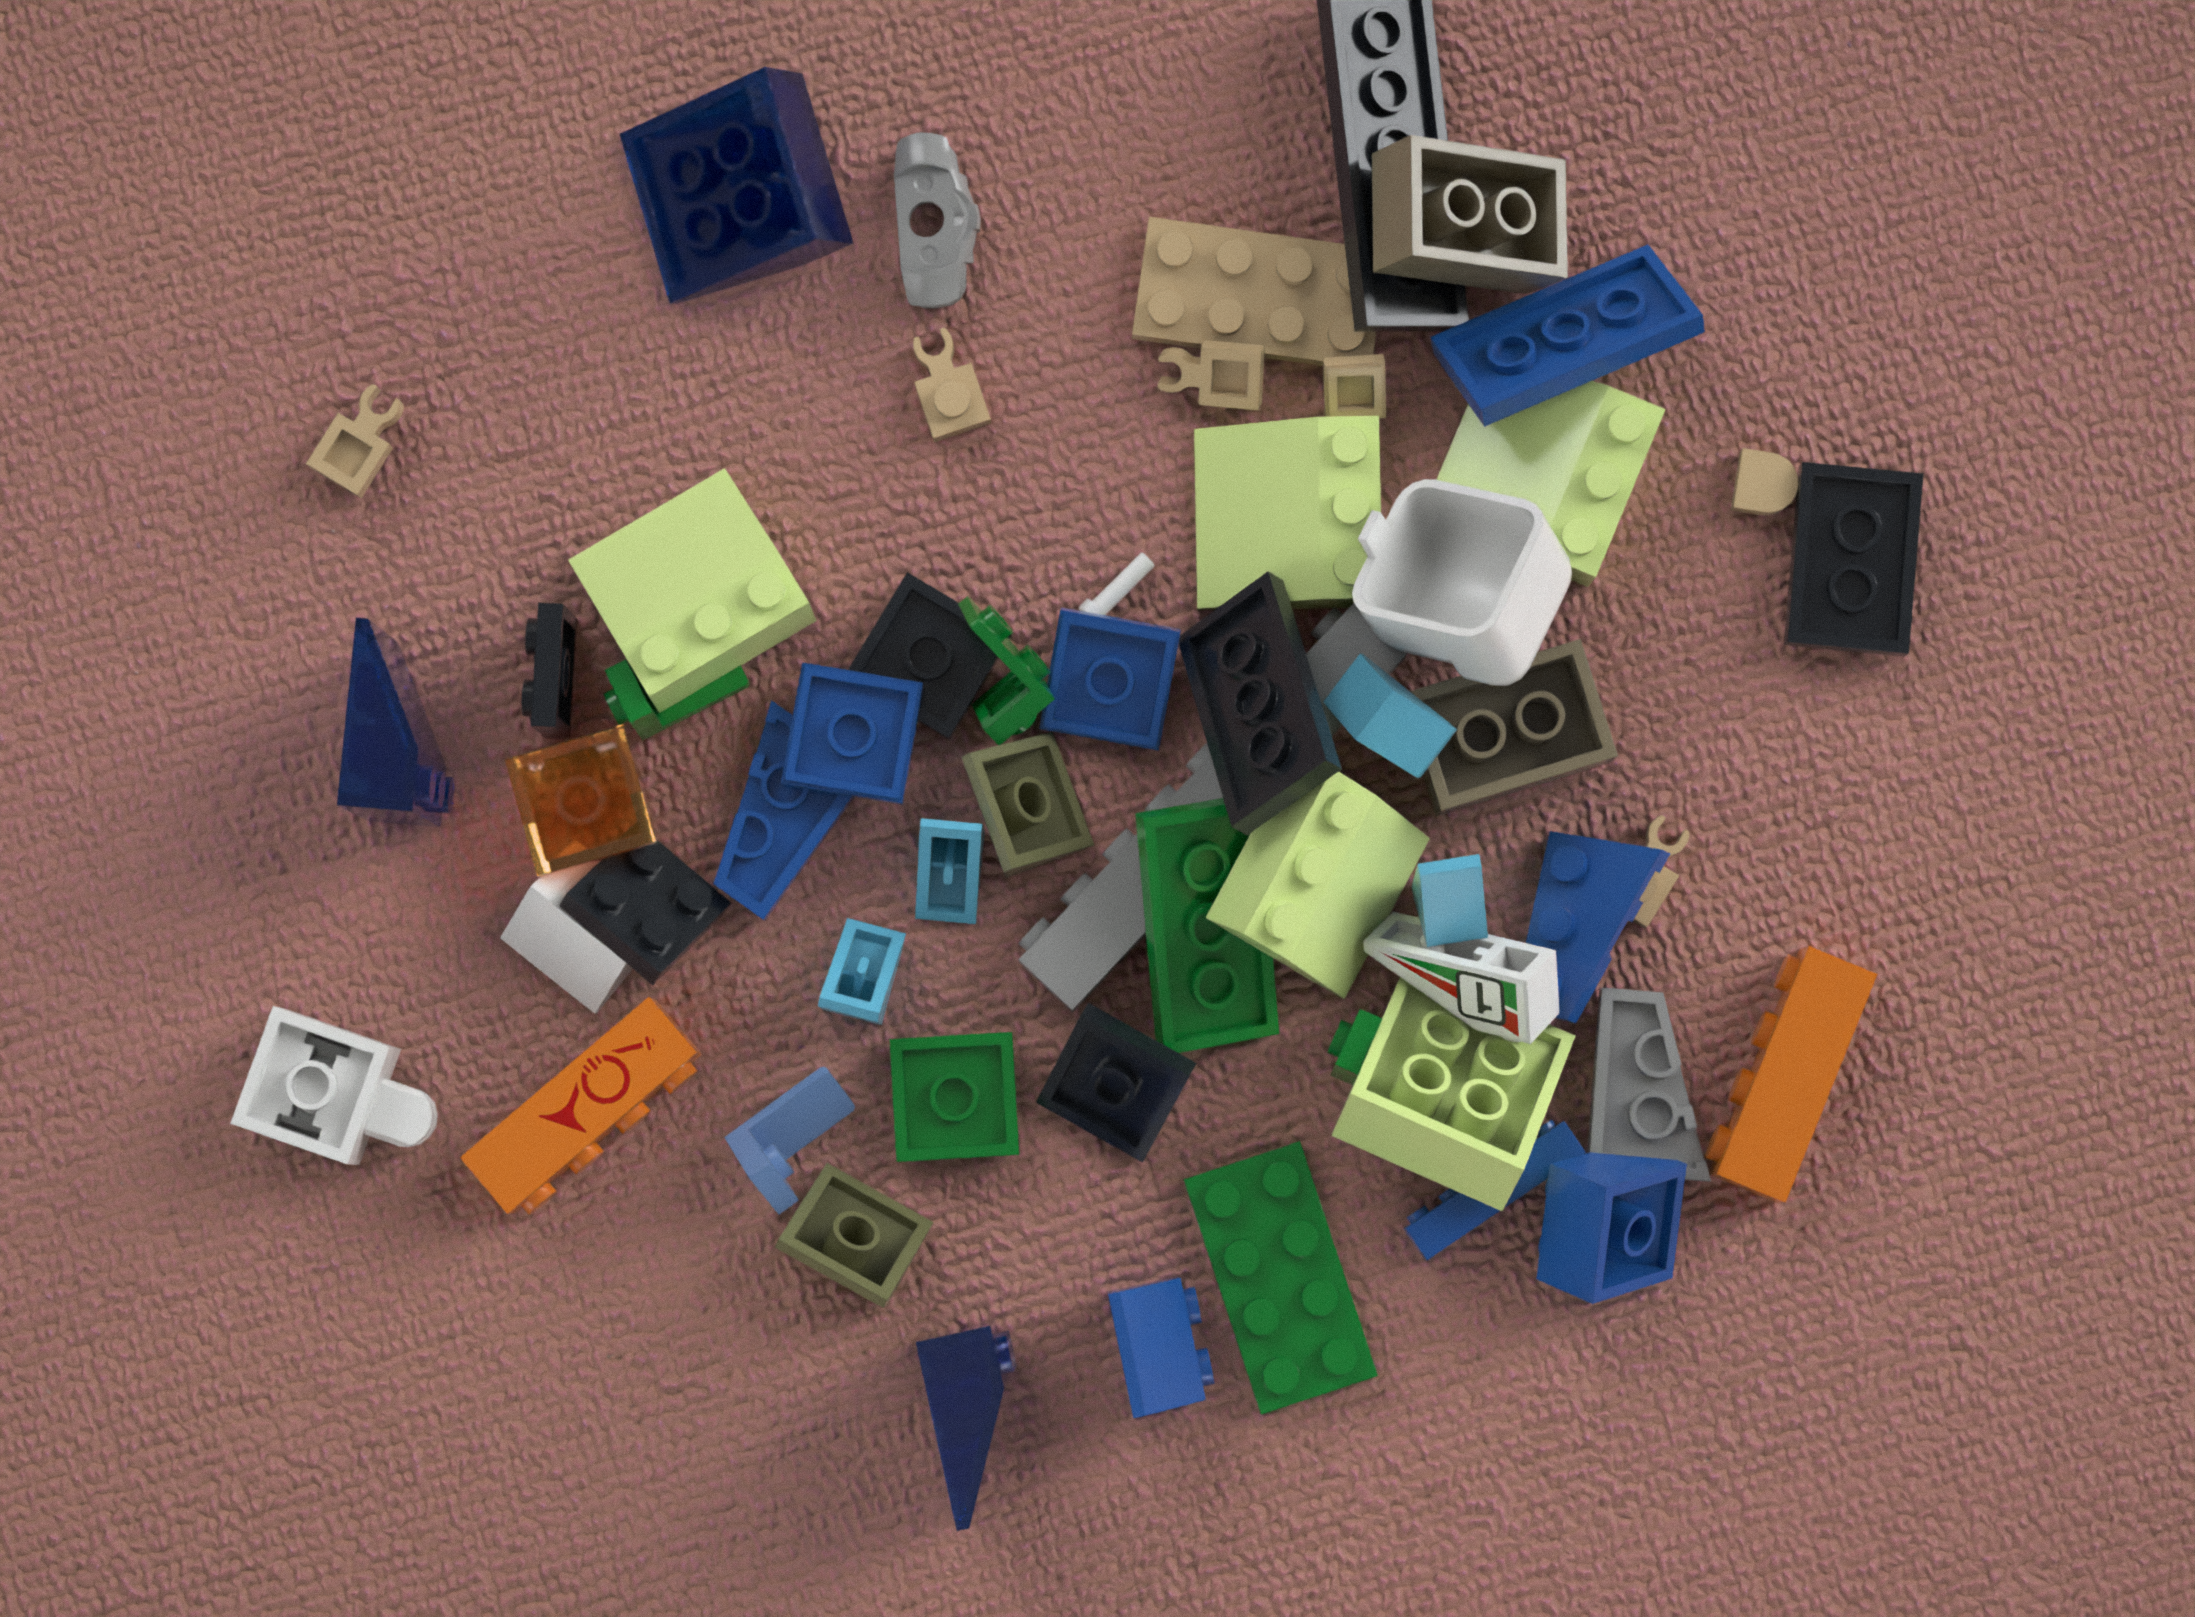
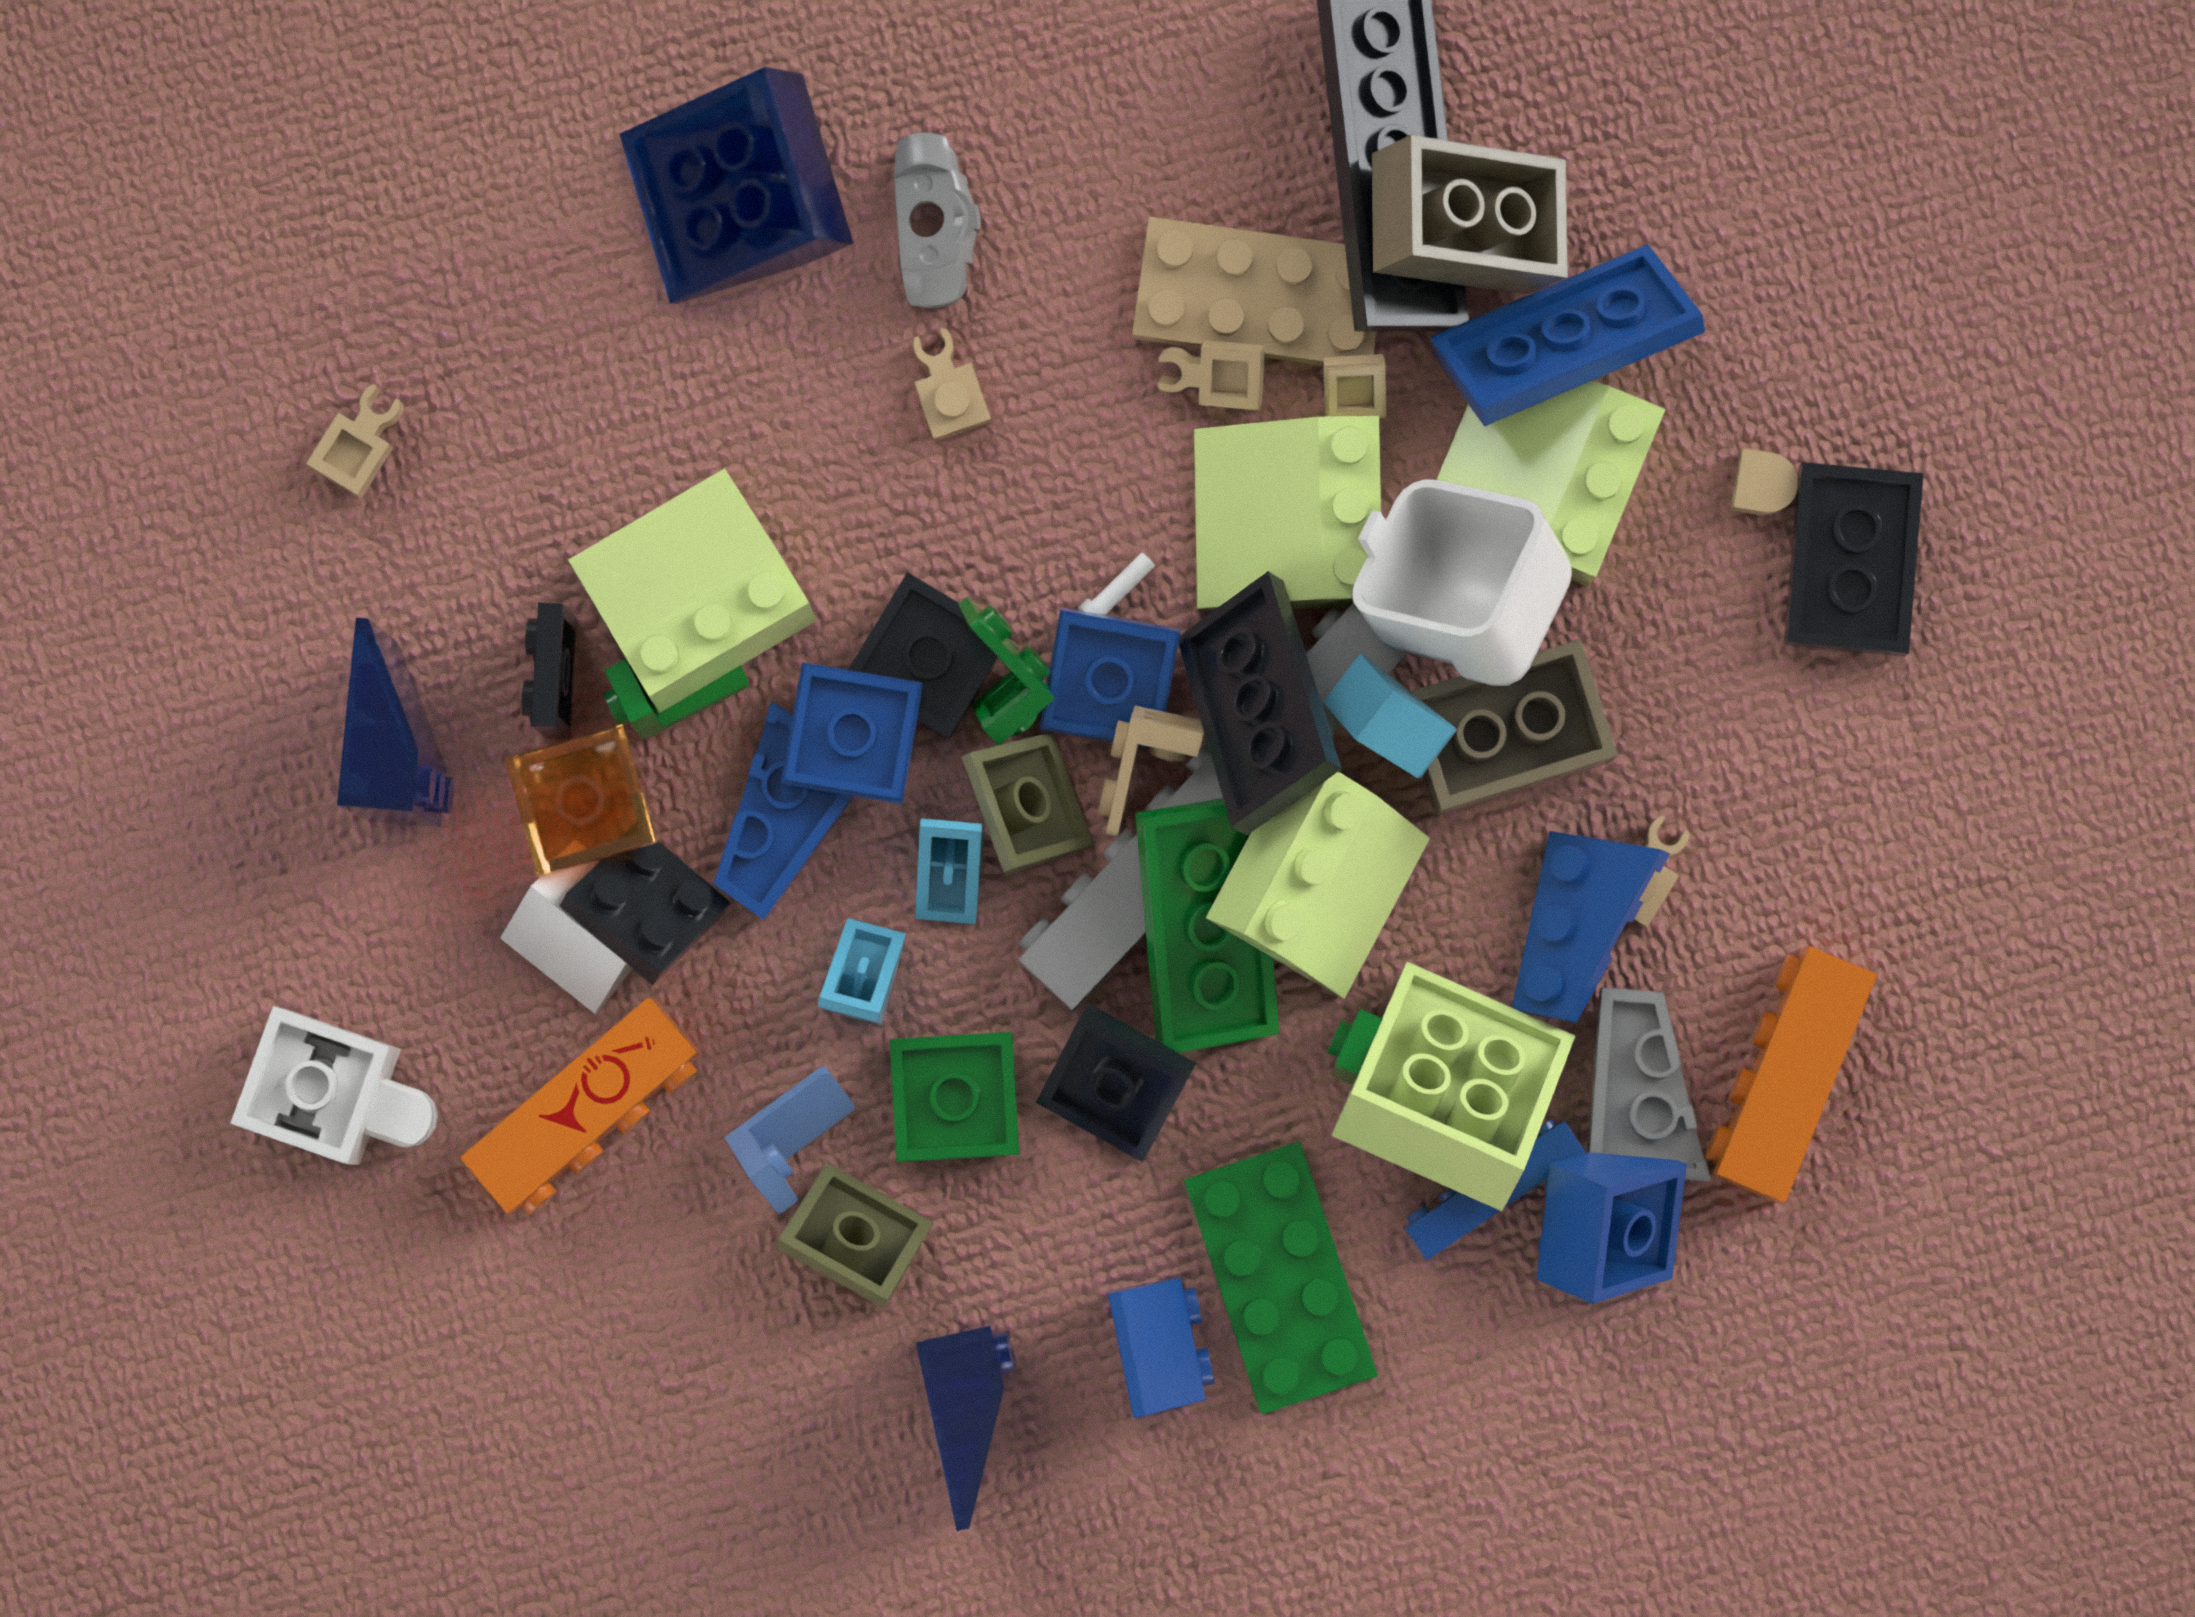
white slope [1363,911,1559,1044] -> none
medium azure slope [1411,854,1488,947] -> none
none -> tan bracket [1098,706,1204,837]

